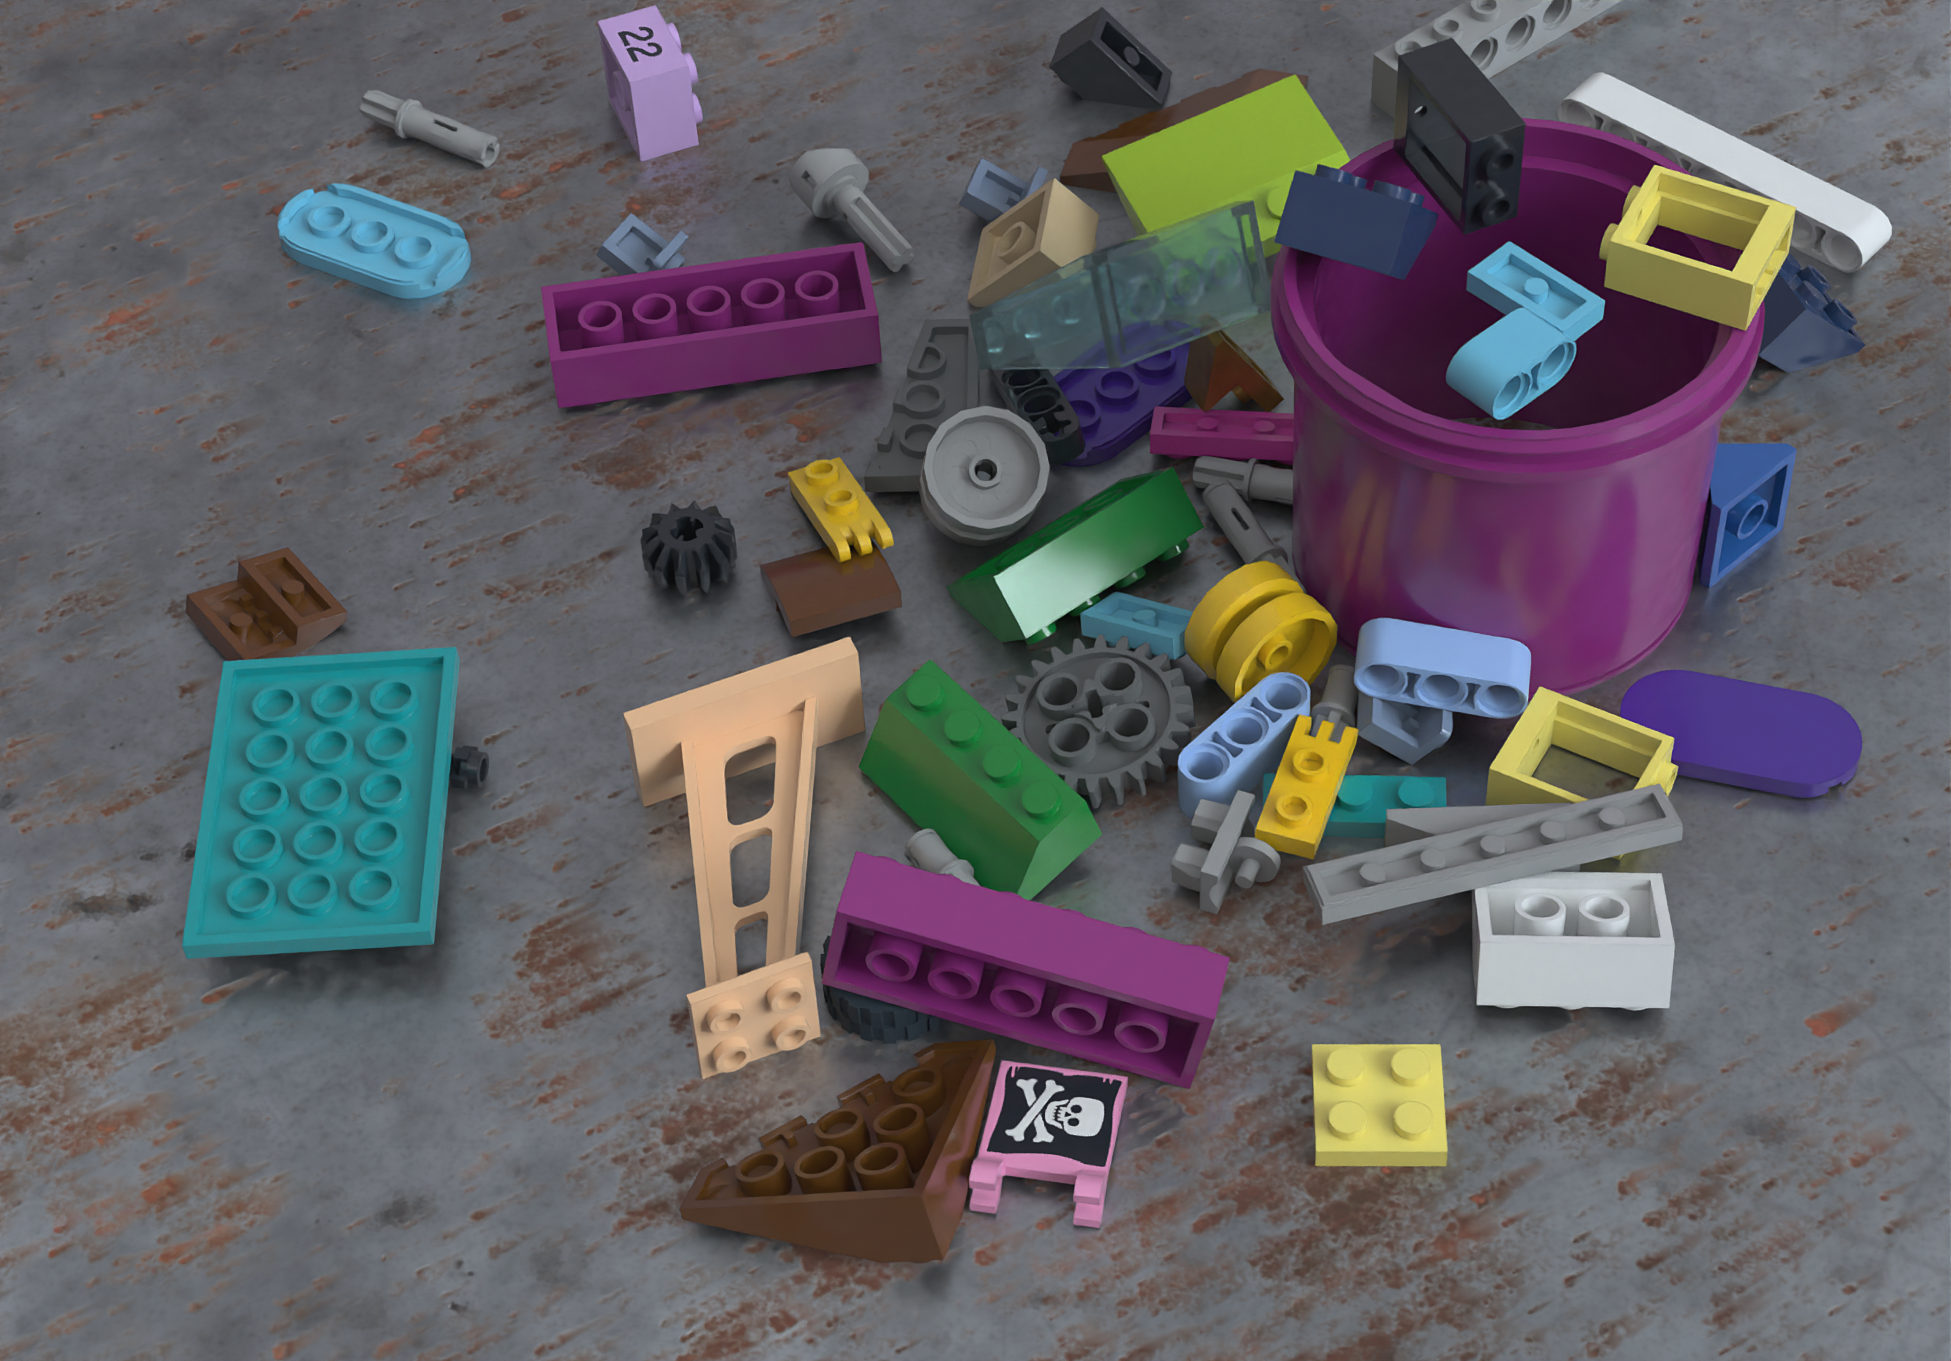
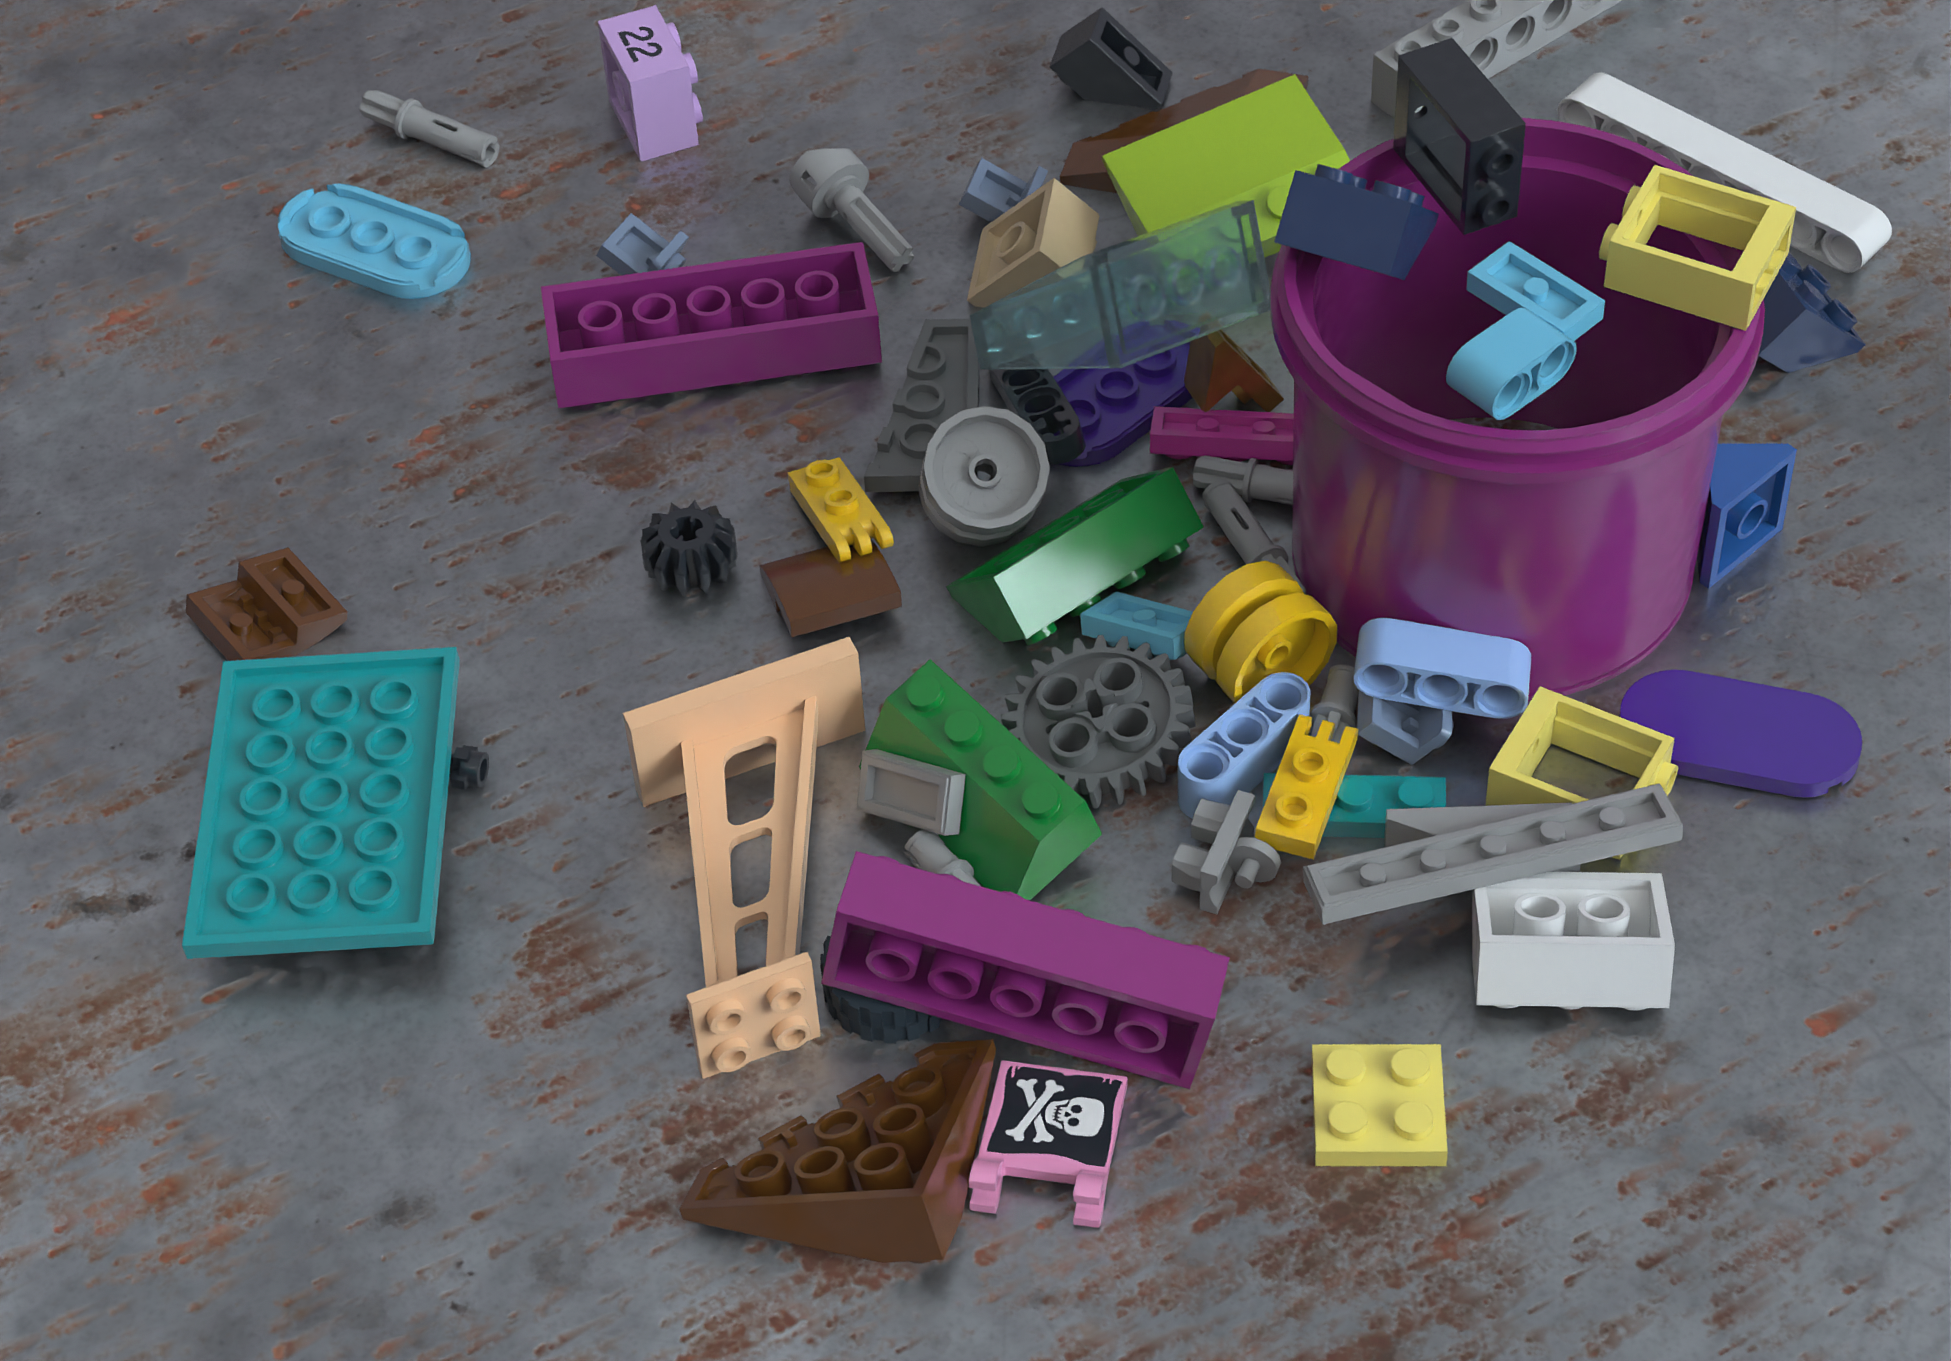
none -> light grey tile [857,749,966,836]

